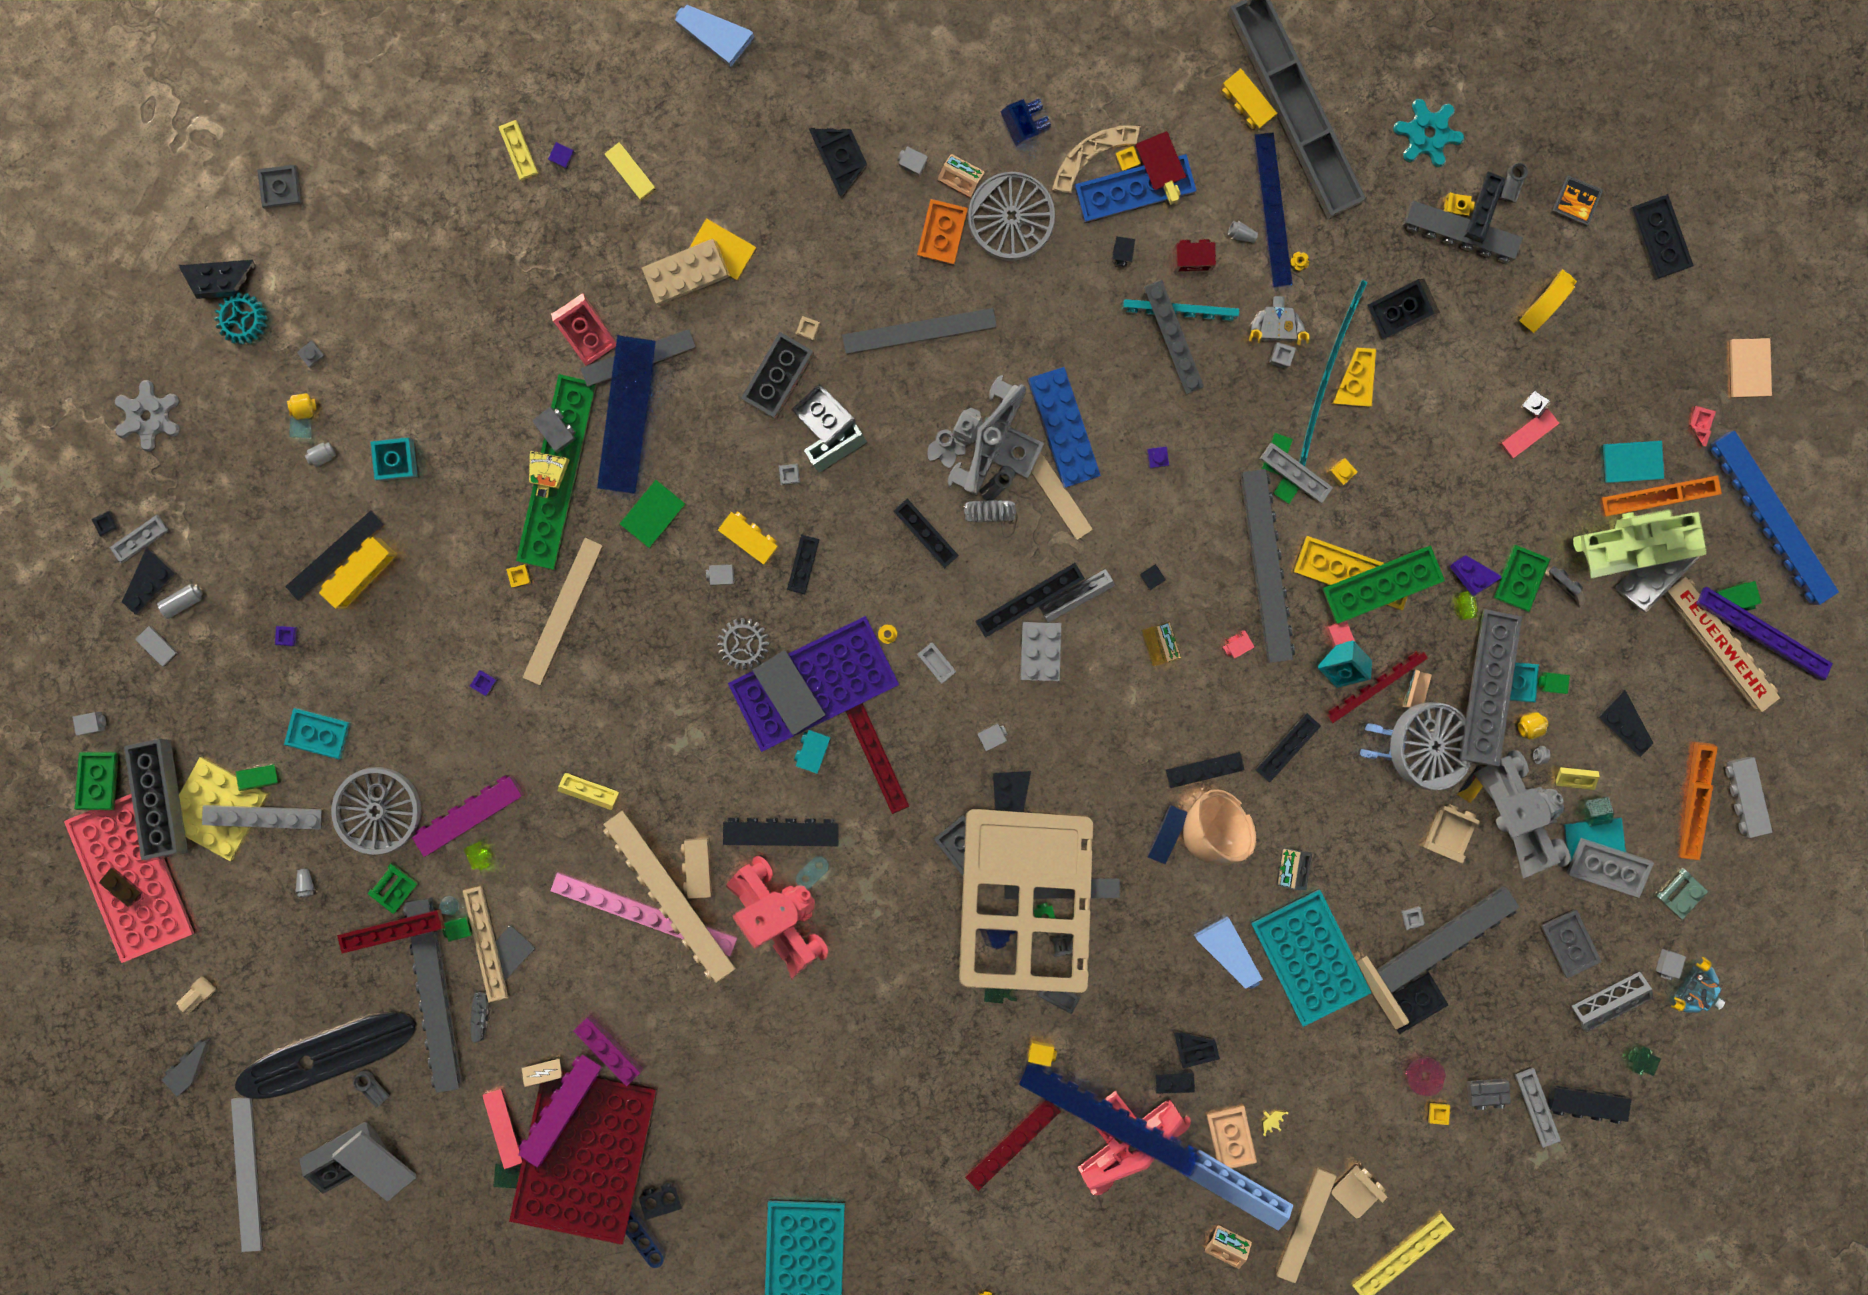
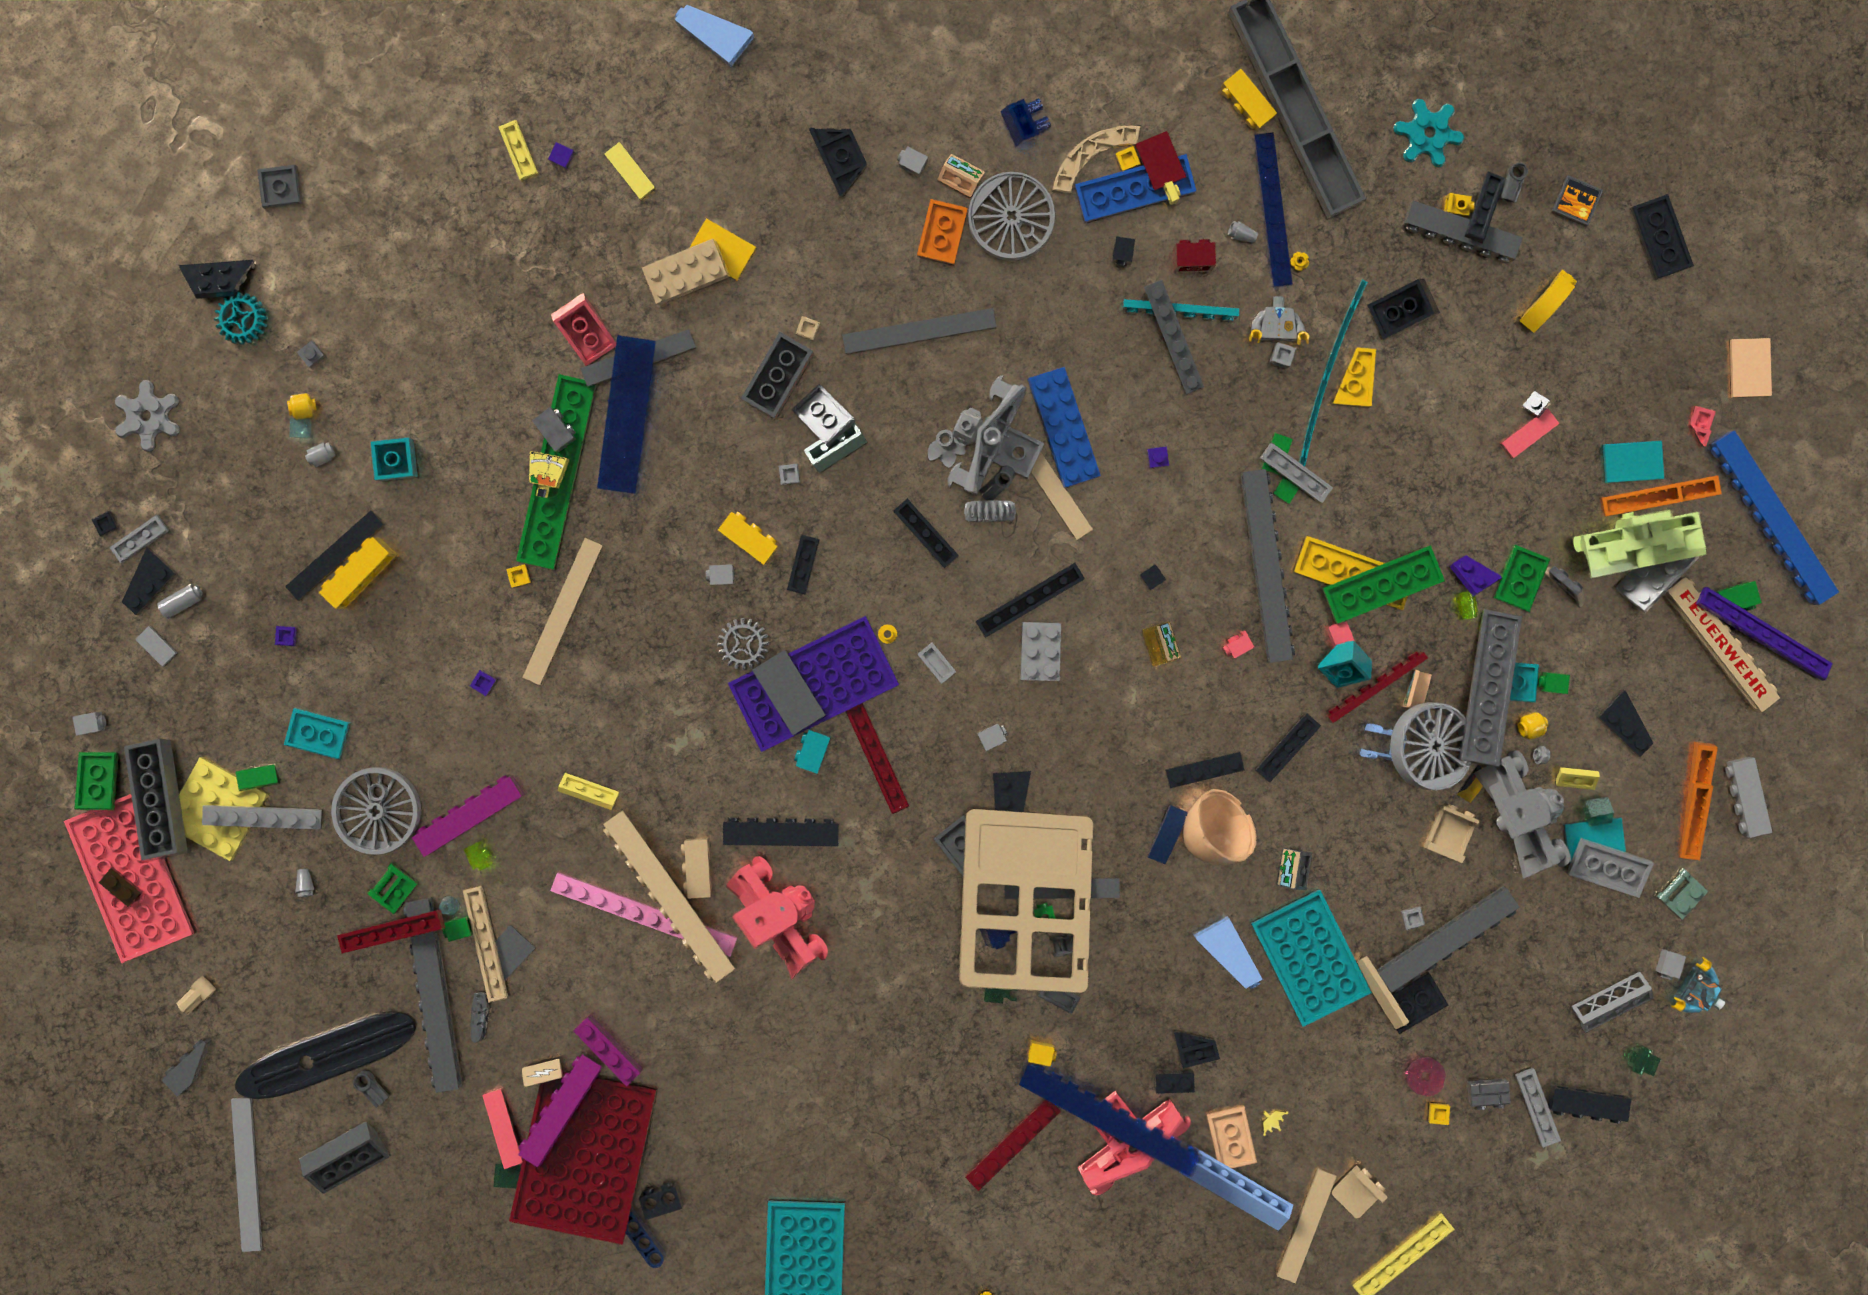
light grey tile [333,1130,416,1201] -> none
green tile [620,480,686,548] -> none
clear light blue plate [796,856,829,889] -> none
light grey plate [1039,569,1115,623] -> none
panel [1205,1225,1251,1269] -> none
yellow brick [1327,458,1358,486] -> none
flat silver plate [1541,909,1602,978] -> none

